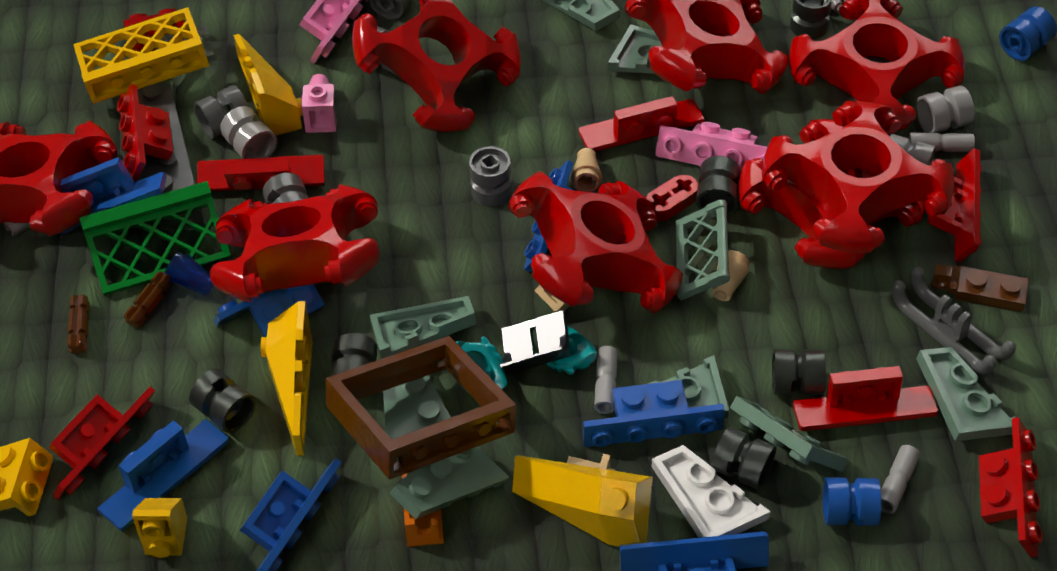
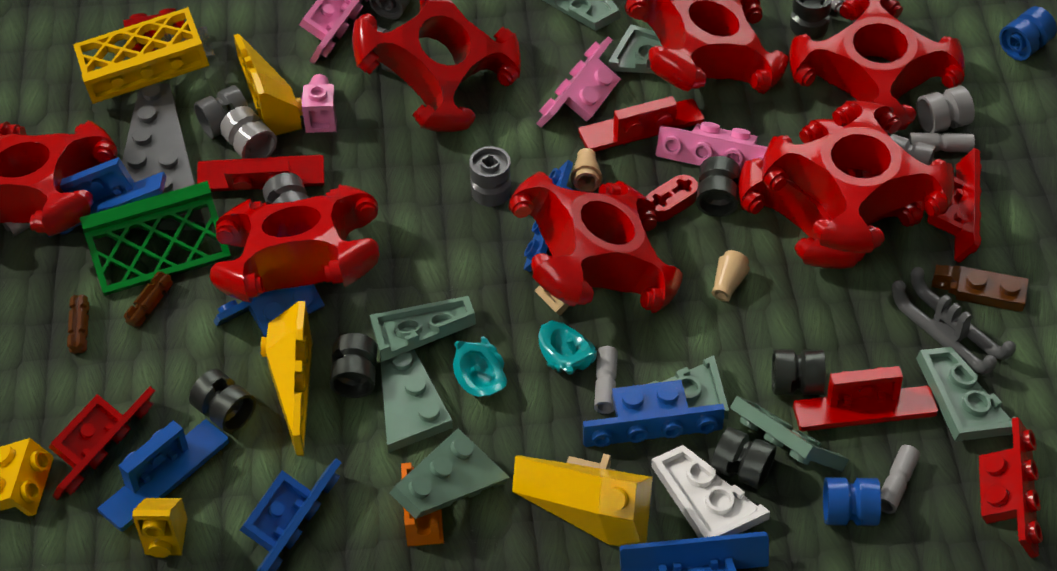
red bracket [117,83,174,182] -> none
clear blue cone [164,252,214,296] -> none
reddish brown window [326,336,516,480] -> none
piece [500,310,571,374] -> none
sand green window [676,200,730,300] -> none
none -> bright pink bracket [536,36,621,128]

